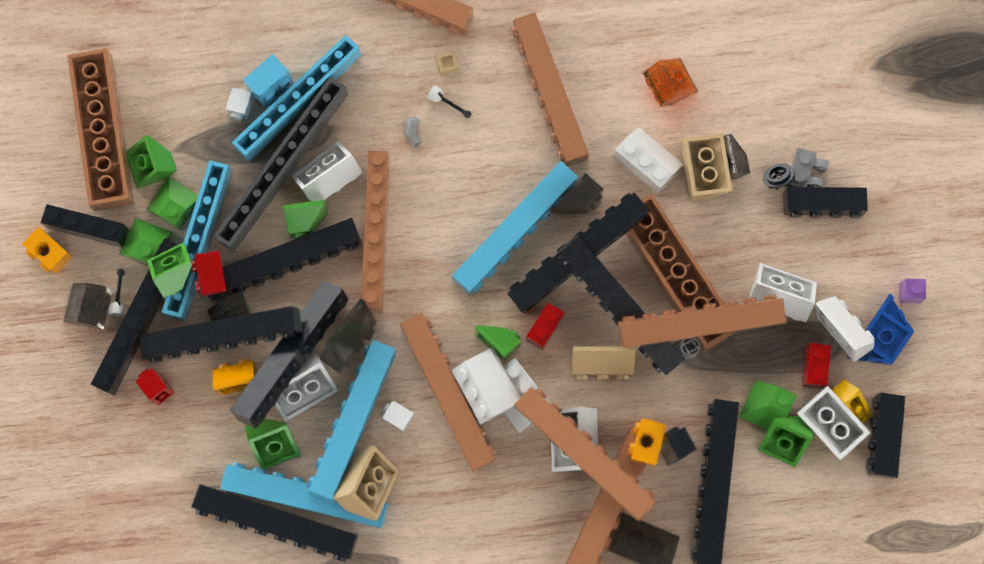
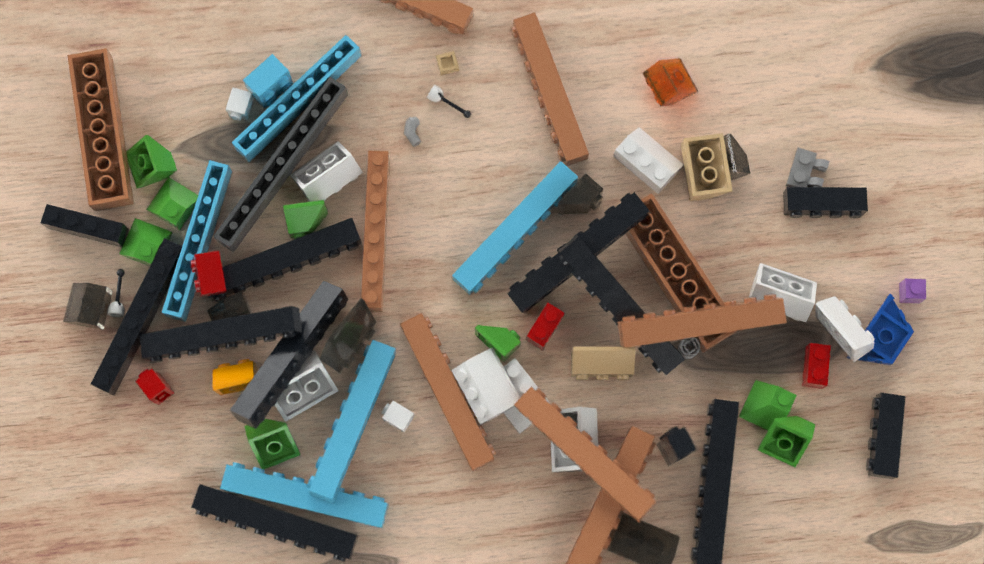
light orange brick [22,226,73,274] -> none
bright green slope [147,242,192,298] -> none
tan slope [334,445,399,521] -> none
light orange brick [627,418,667,467] -> none
black gear [763,163,795,190] -> none
white slope [797,386,870,460] -> none
yellow slope [832,379,872,424] -> none

